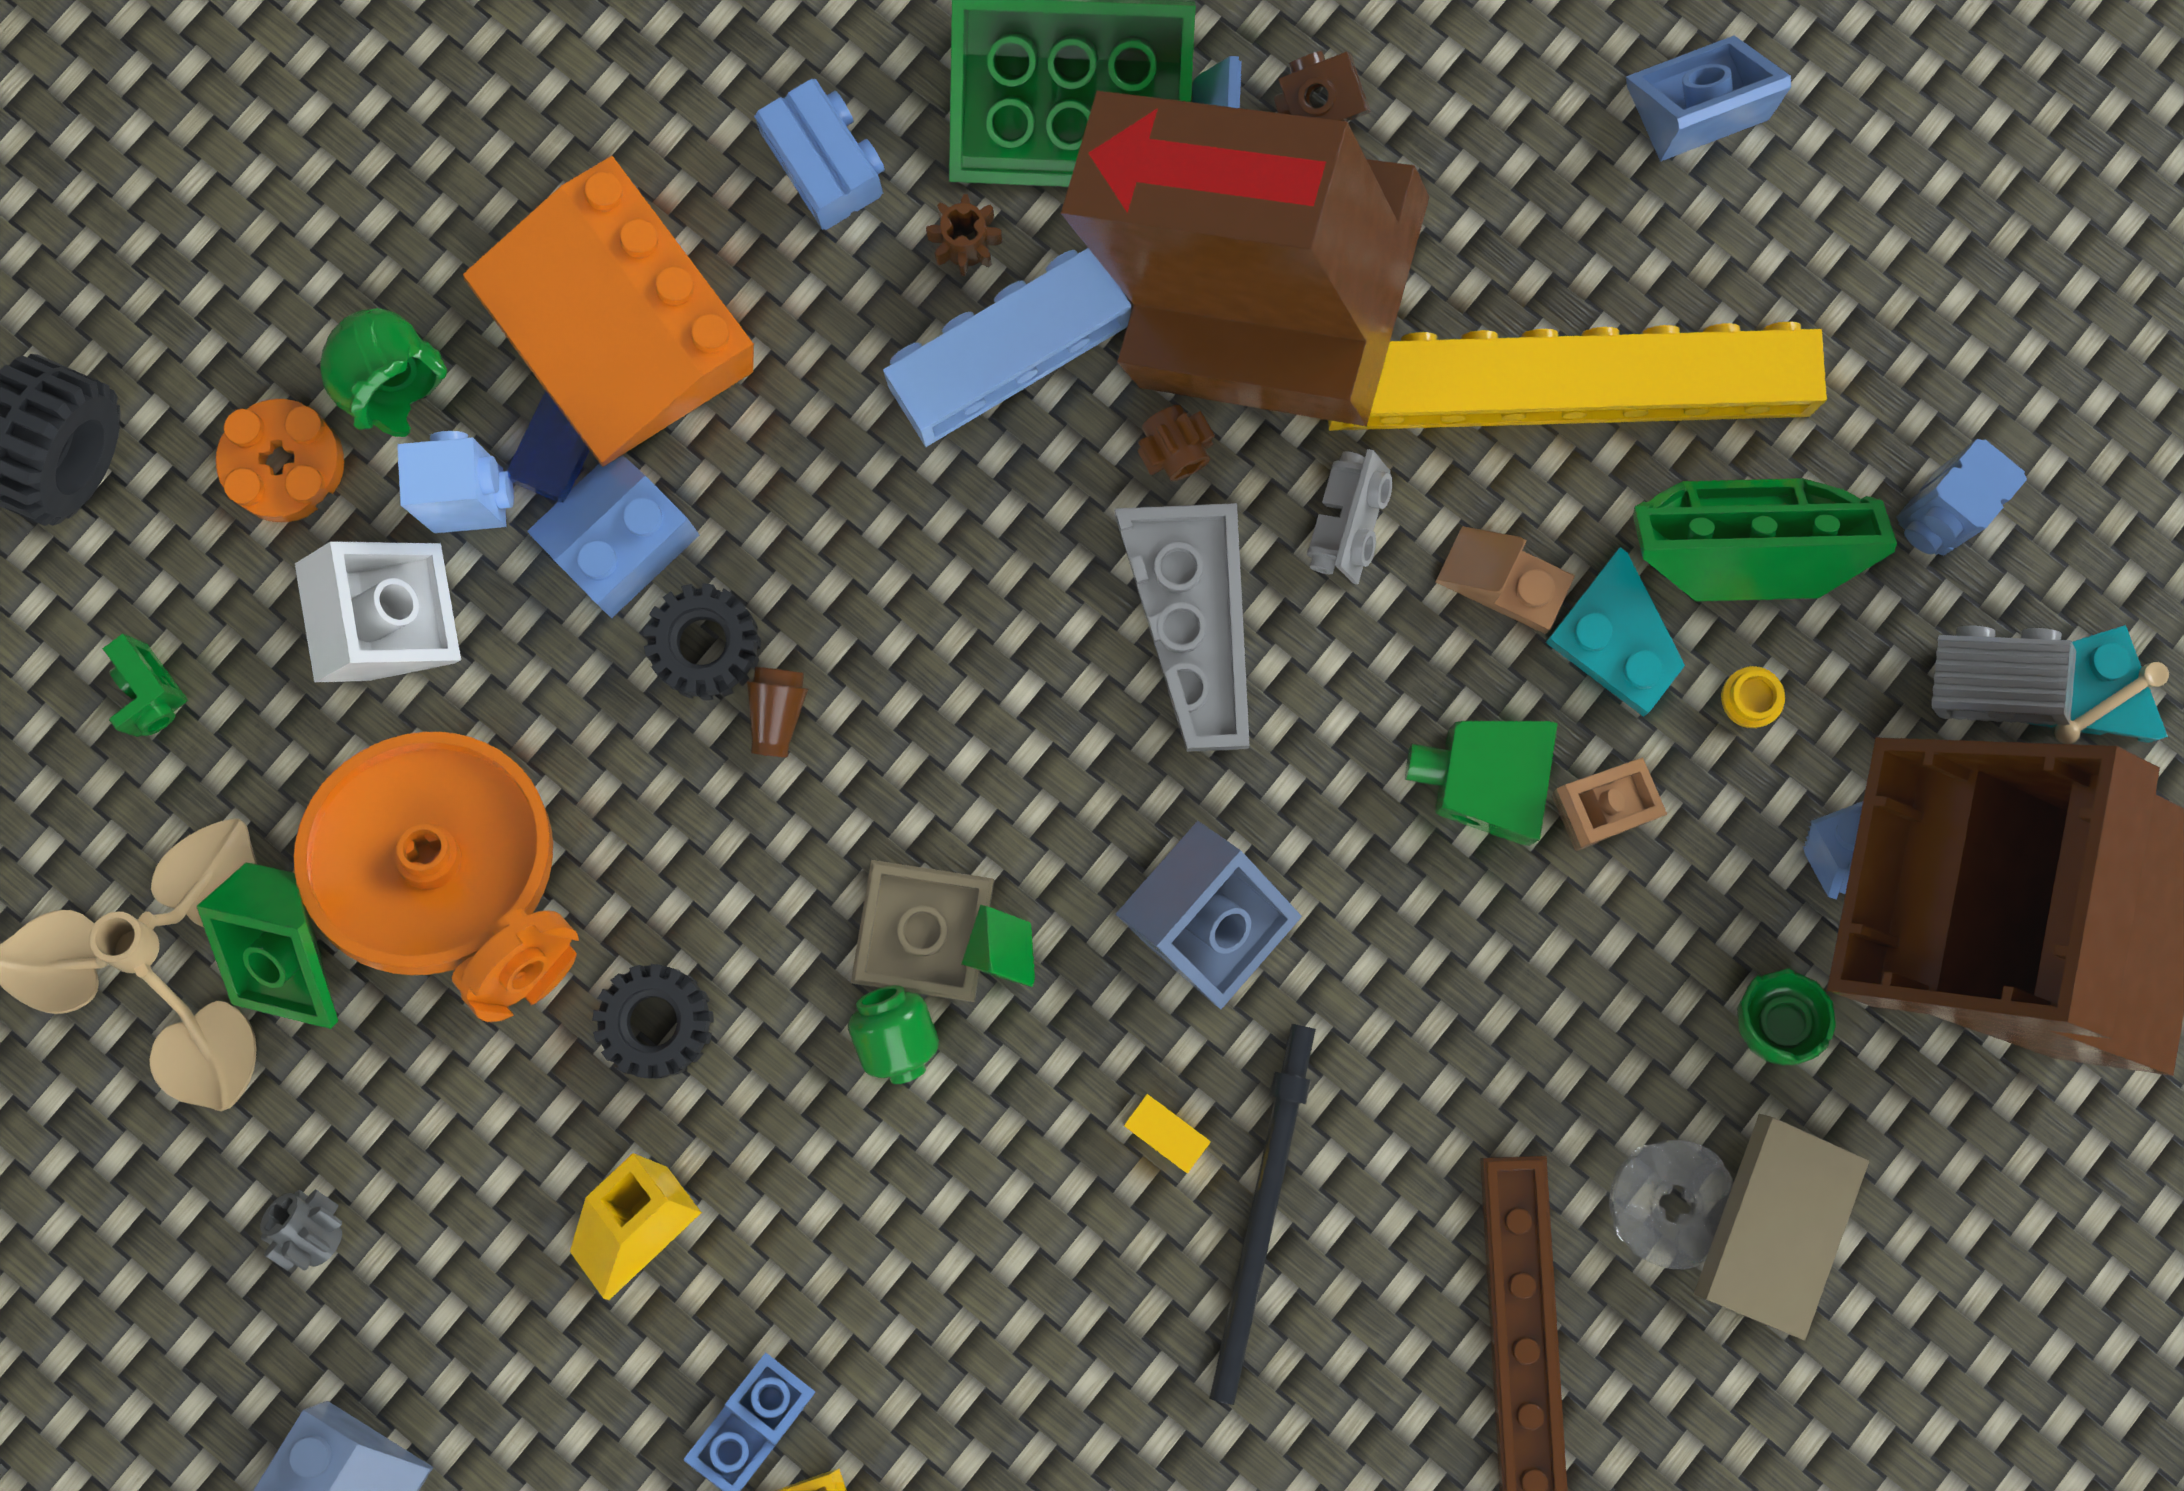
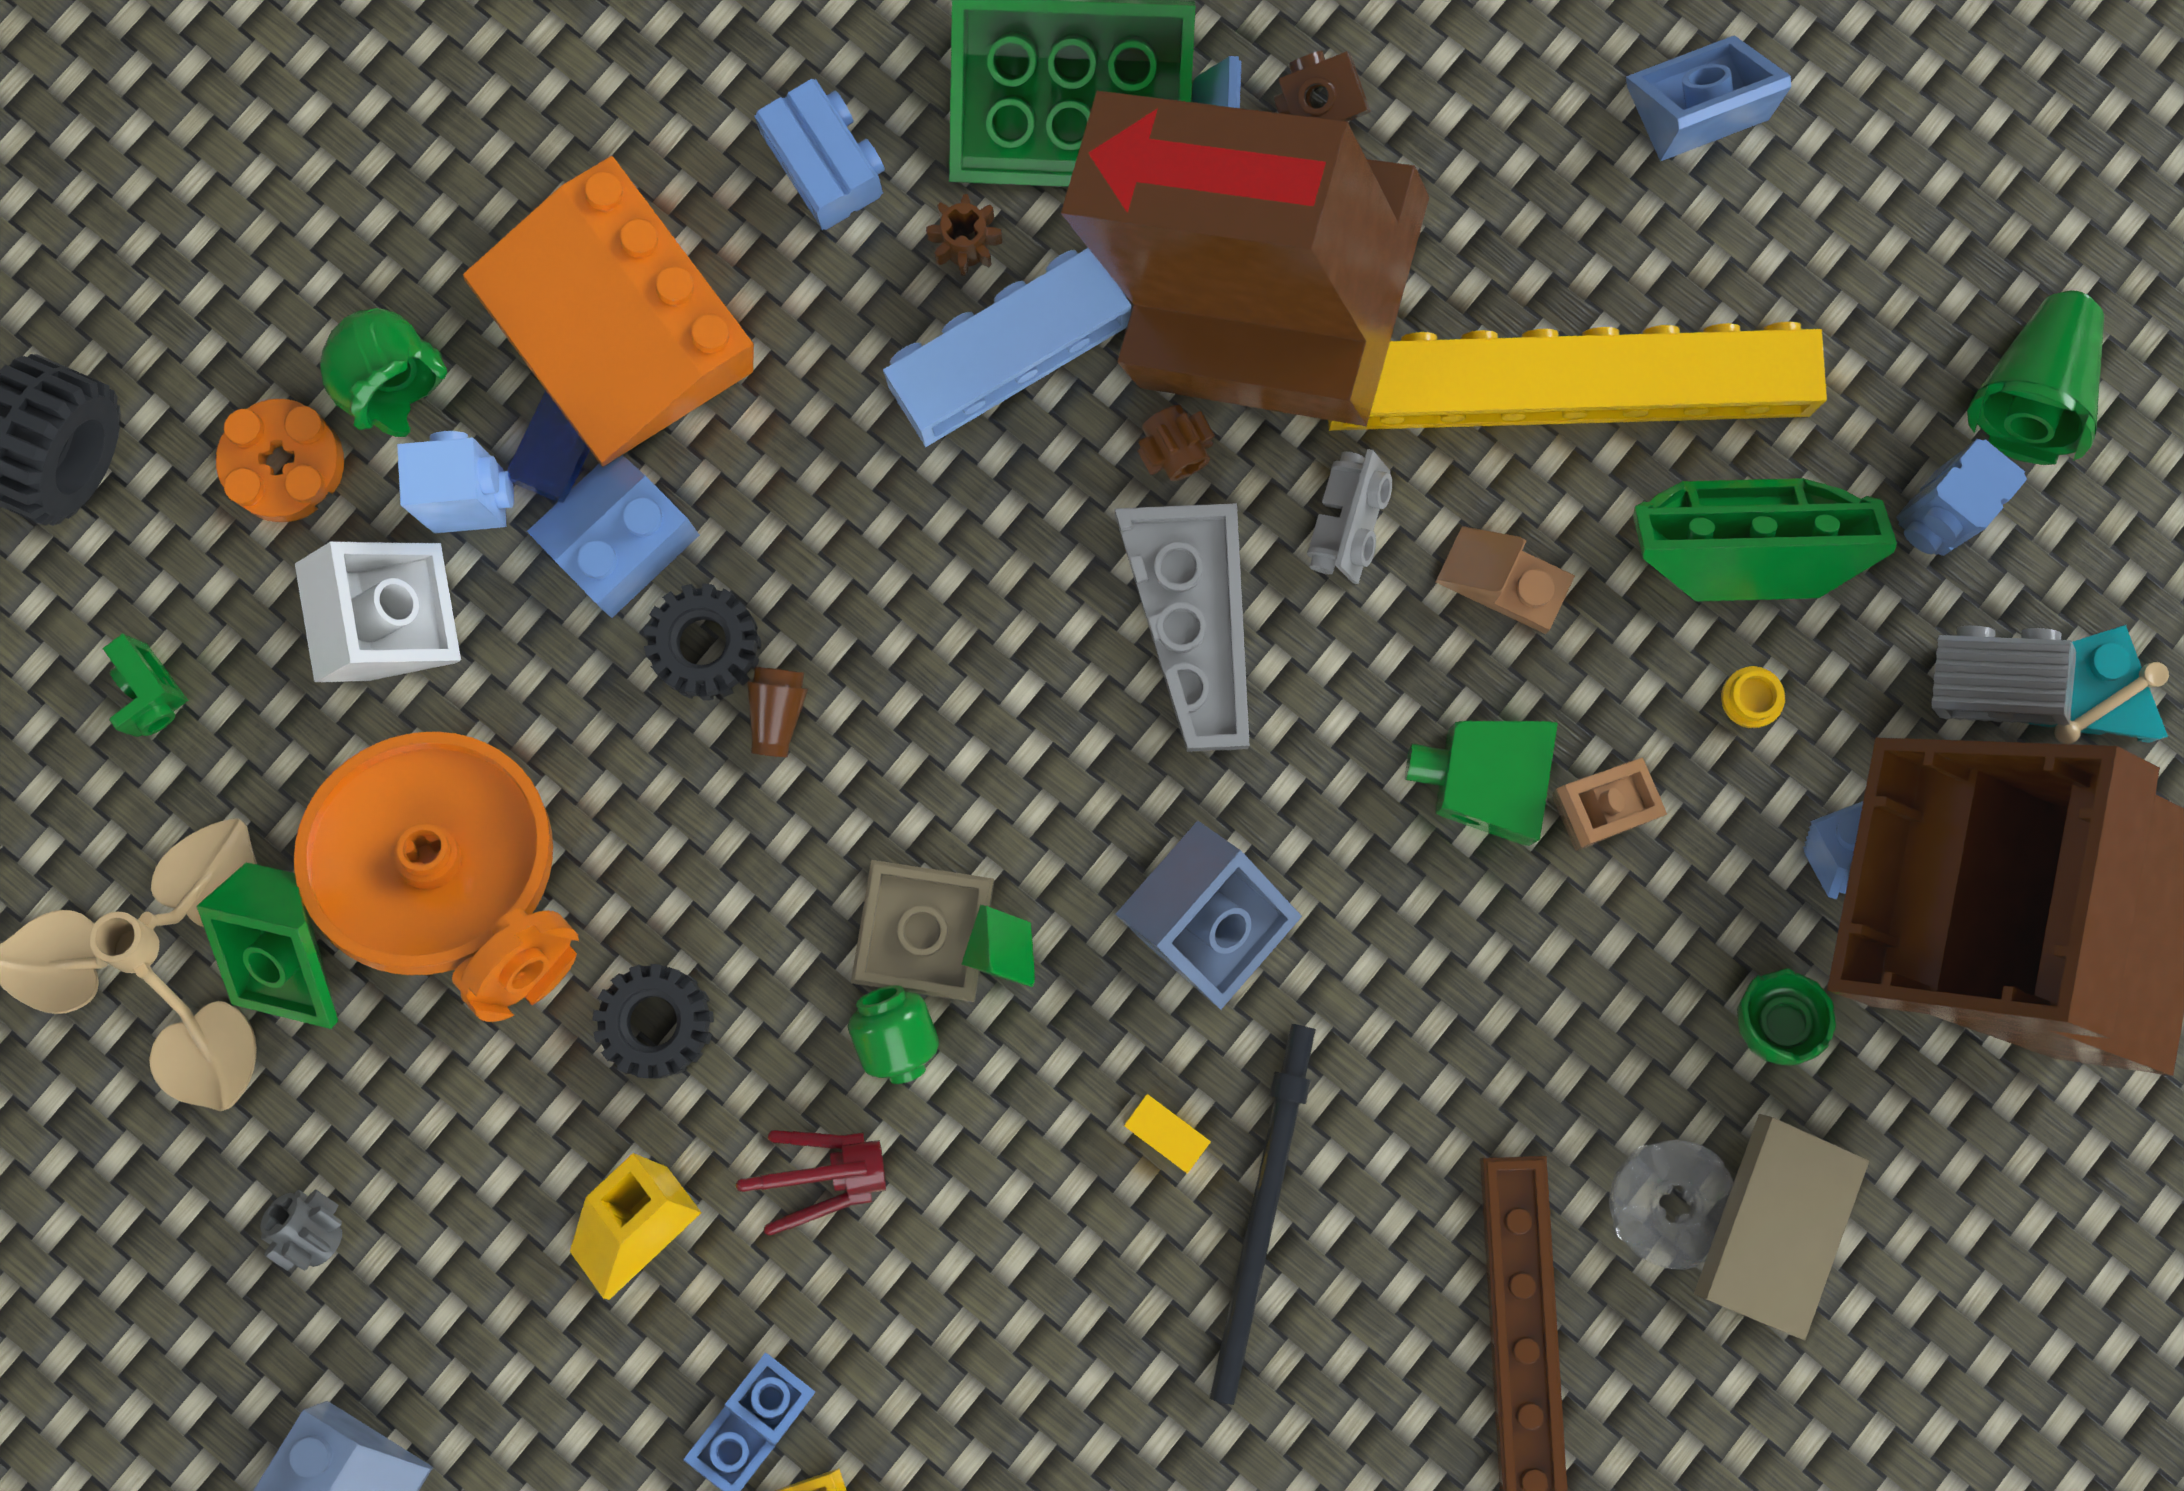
teal wing [1545,547,1685,717] -> none
none -> dark red plant [736,1130,886,1236]
none -> green cone [1967,290,2104,465]

